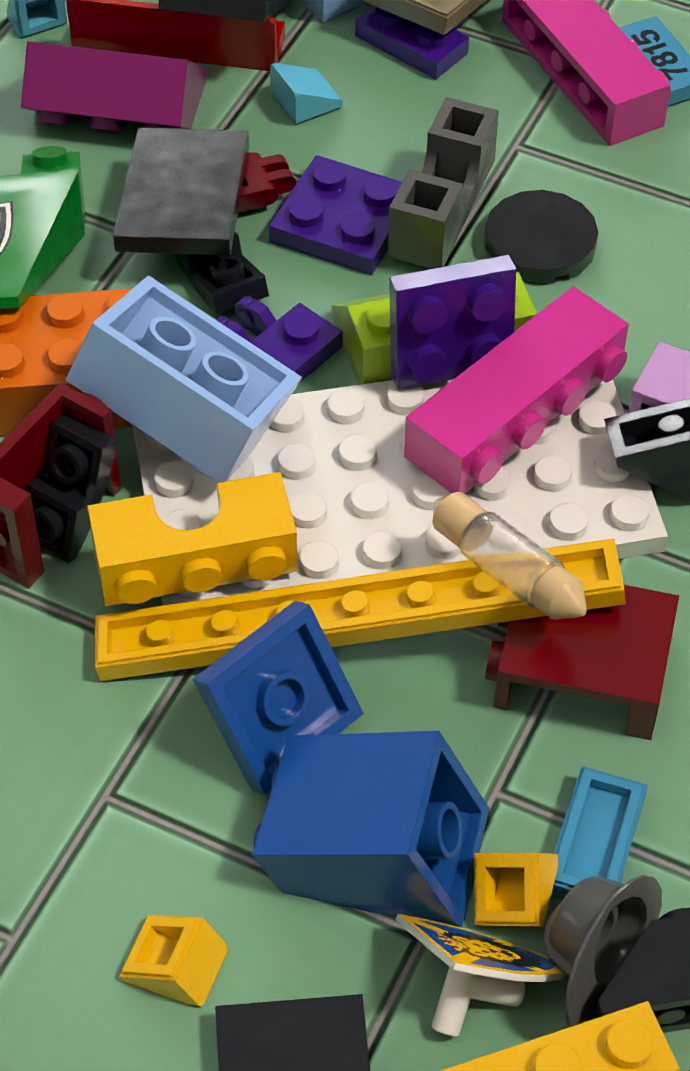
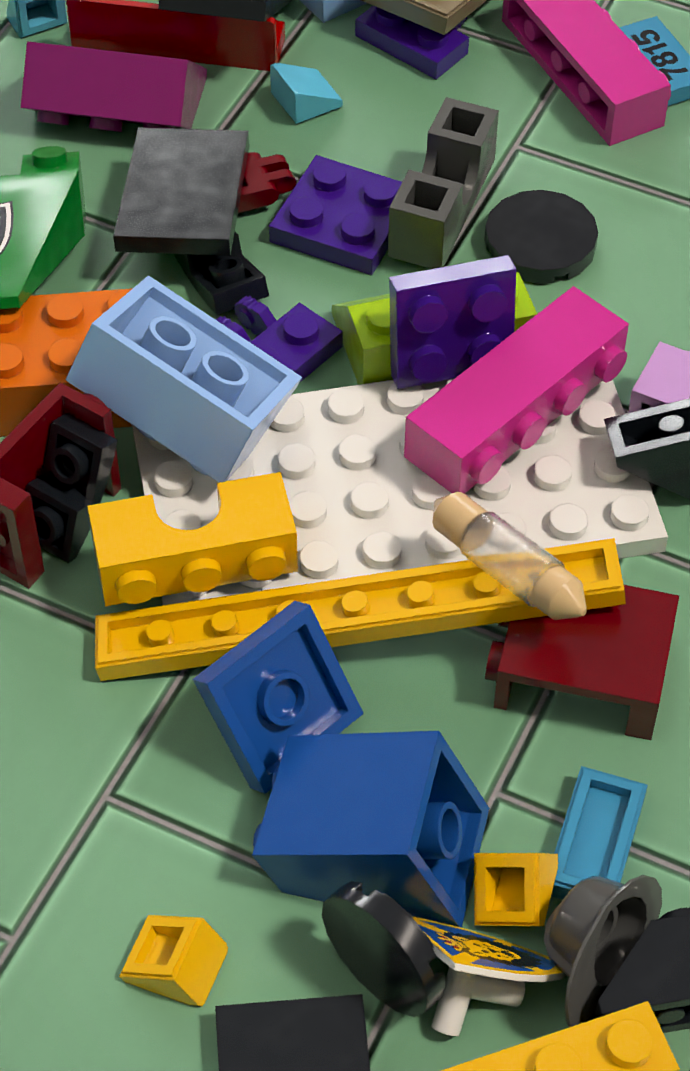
none -> black tile [321,881,446,1017]

